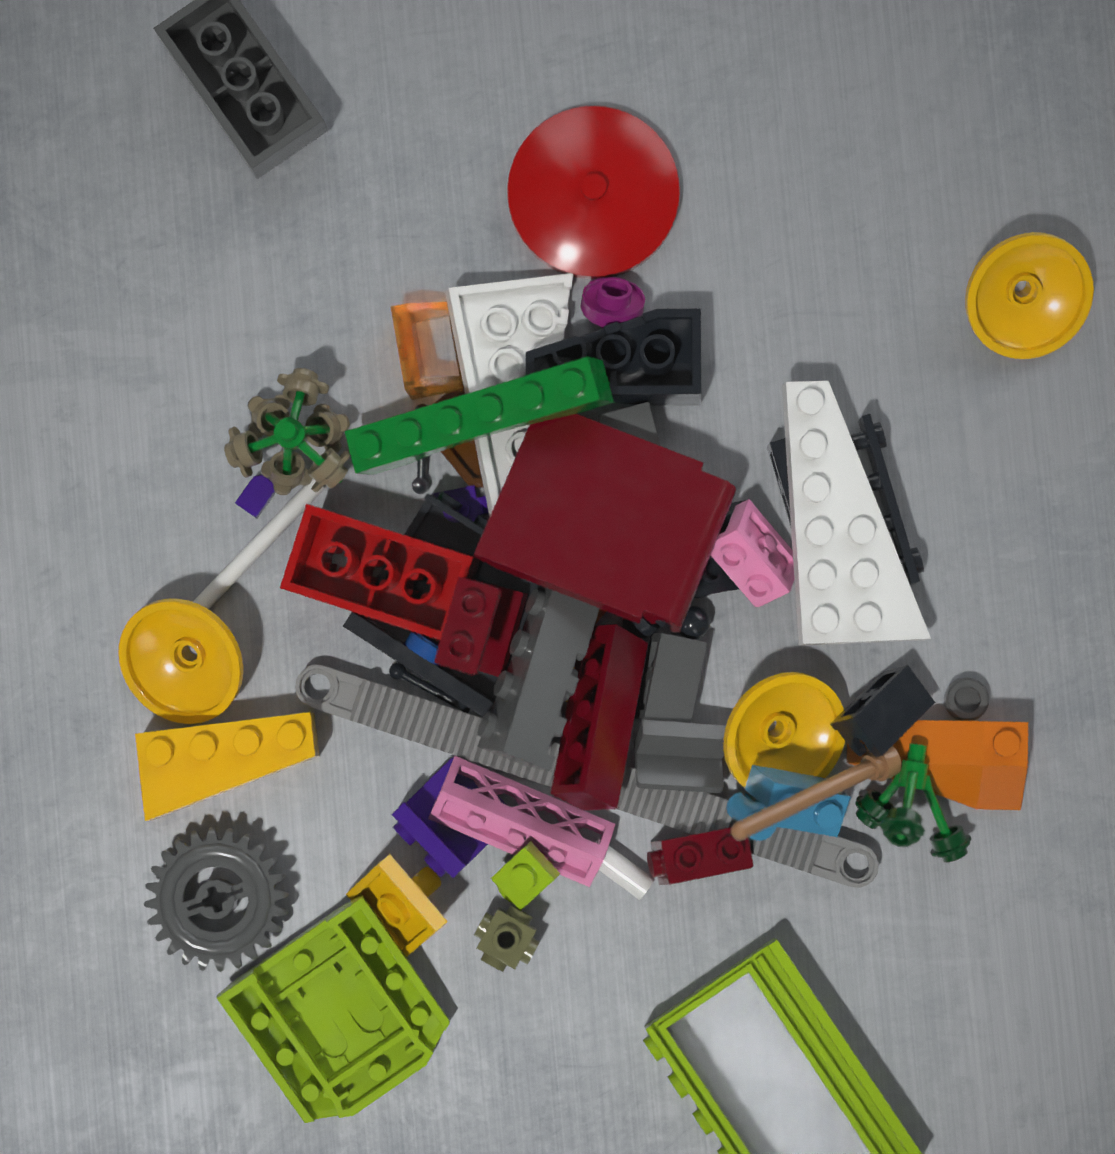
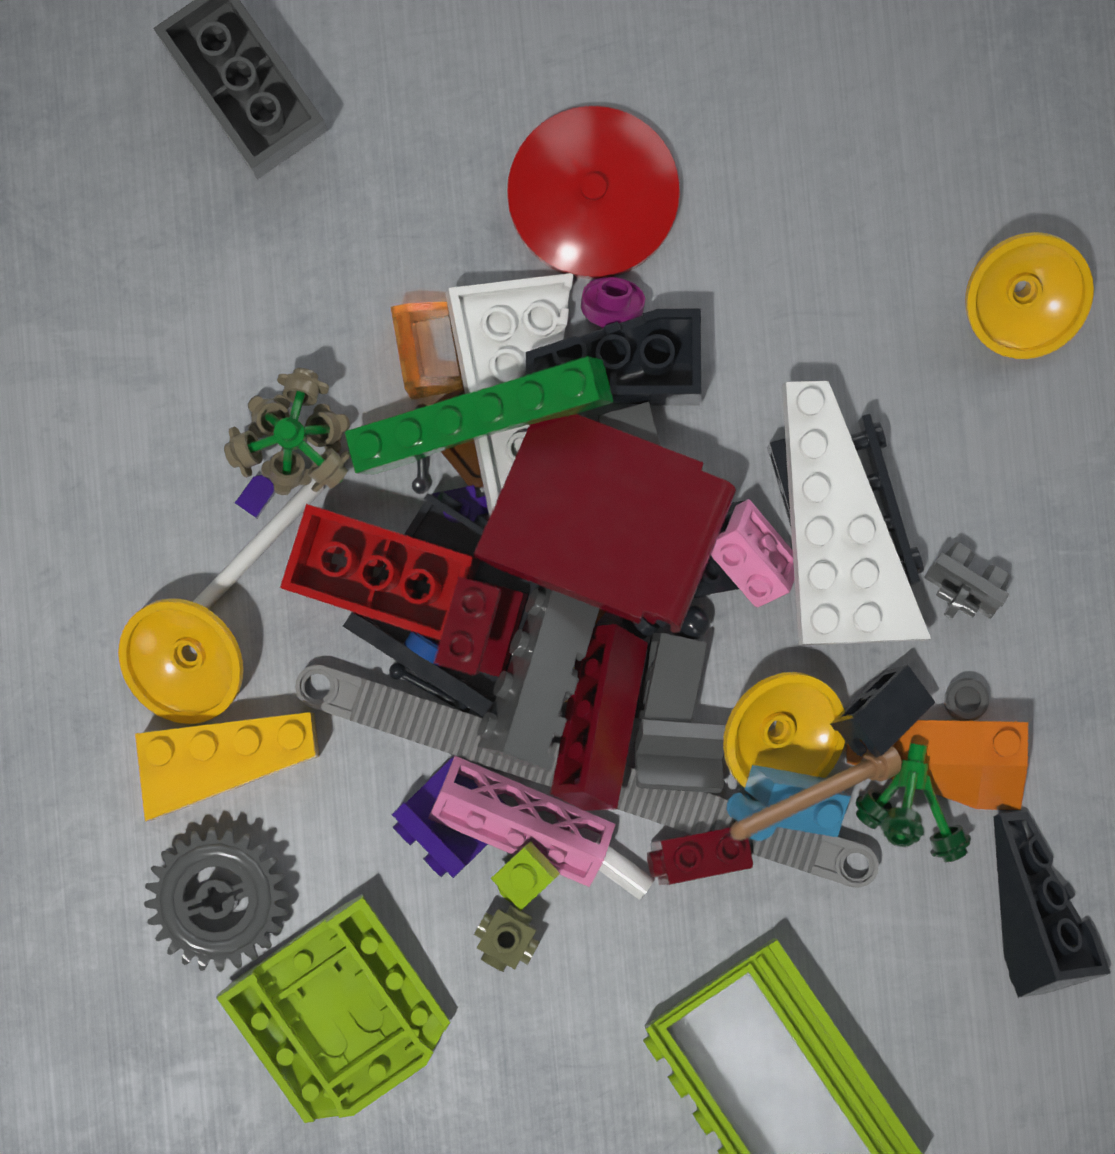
yellow tile [346,854,448,957] -> none
none -> dark grey hips [924,542,1010,619]
none -> black wedge [993,811,1111,998]

